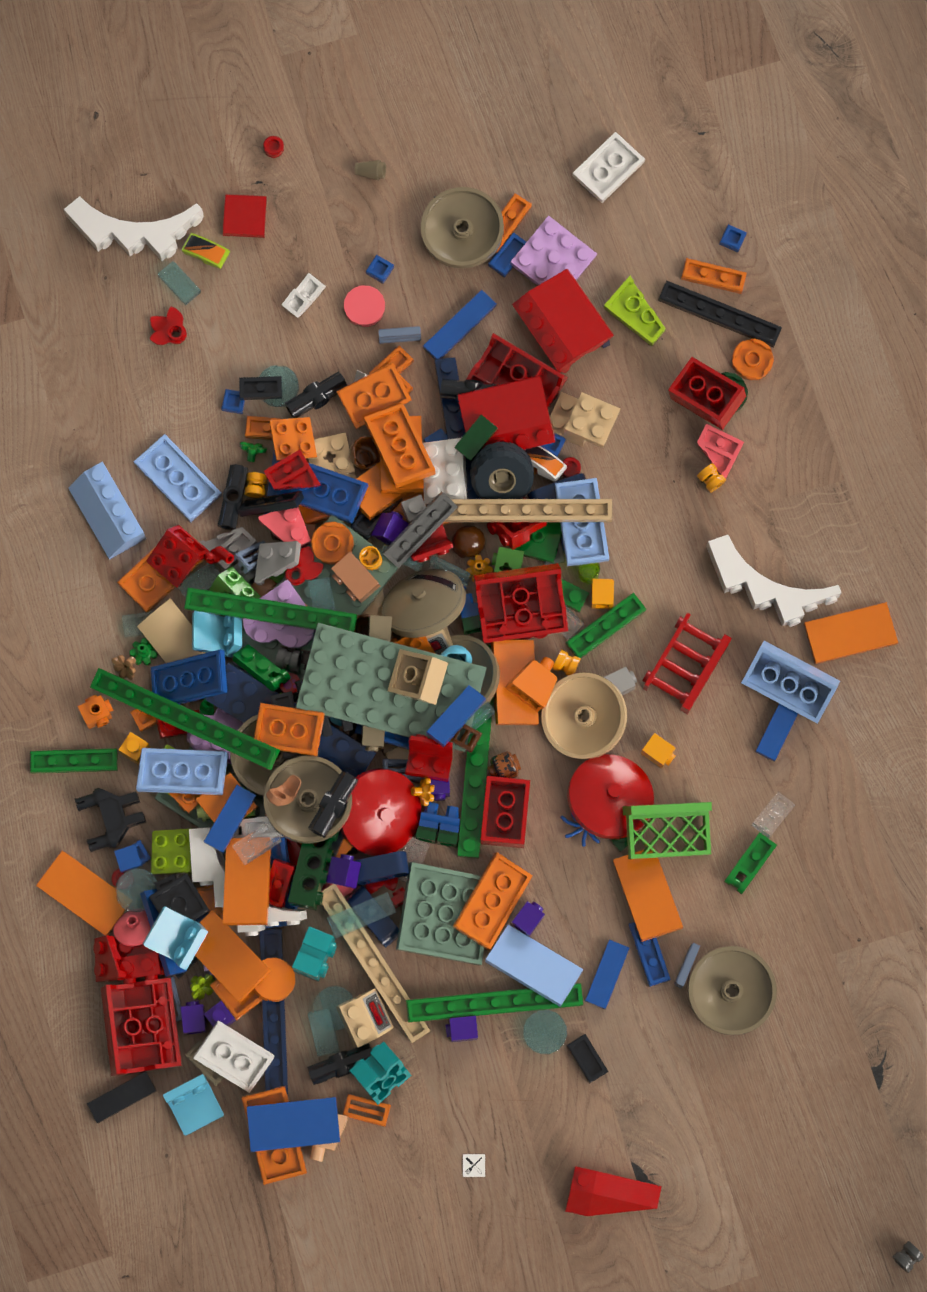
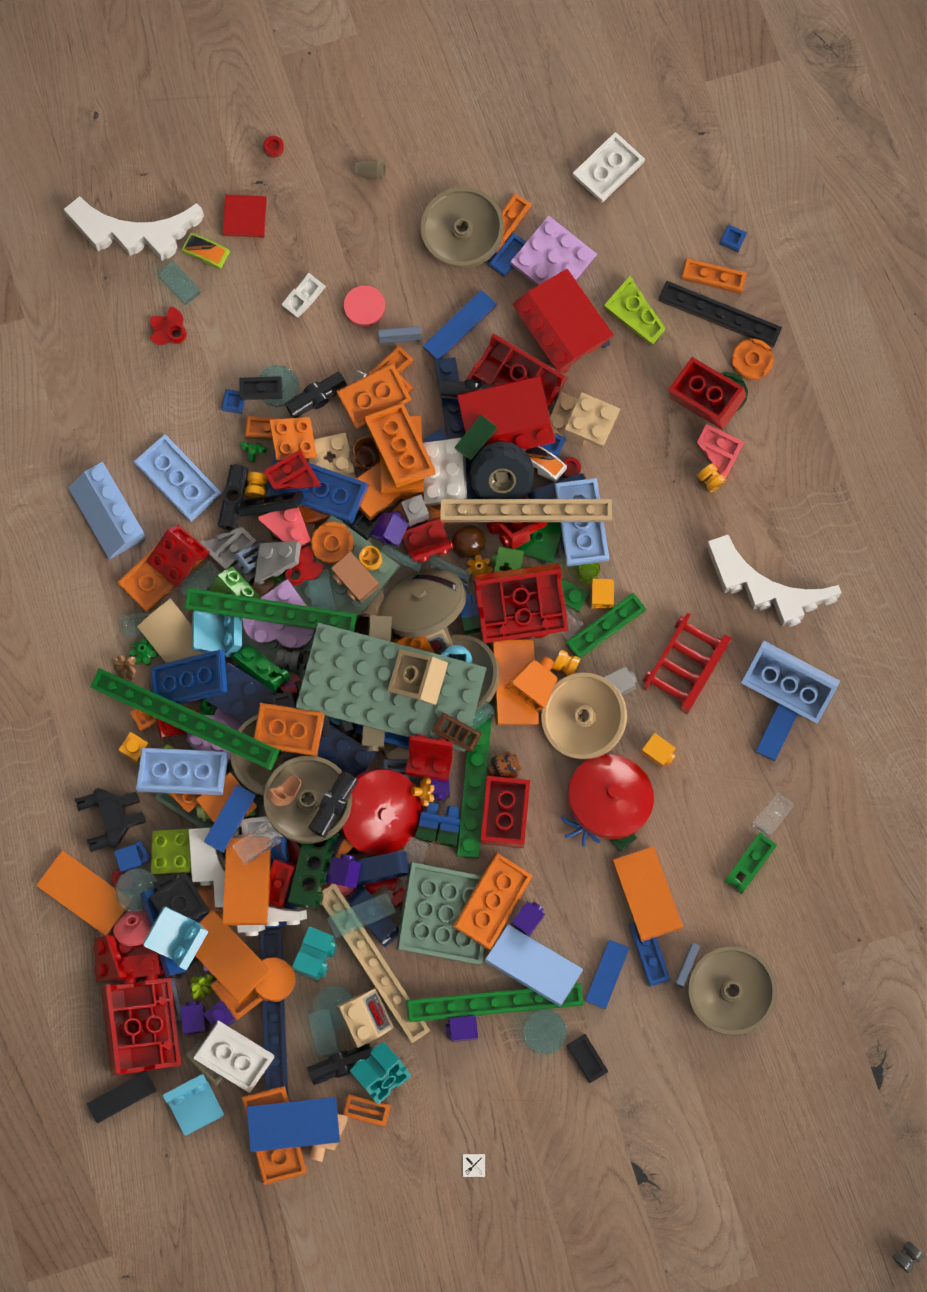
green tile [30,748,118,774] -> none
orange brick [78,695,114,729] -> none
red arm [205,546,234,564] -> none
blue tile [366,255,394,284] -> none
dark grey plate [382,491,458,569] -> none
blue tile [427,685,486,747] -> none
red wedge [565,1166,662,1216] -> none
bright green fence [623,802,712,859] -> none
orange tile [804,602,898,664] -> none

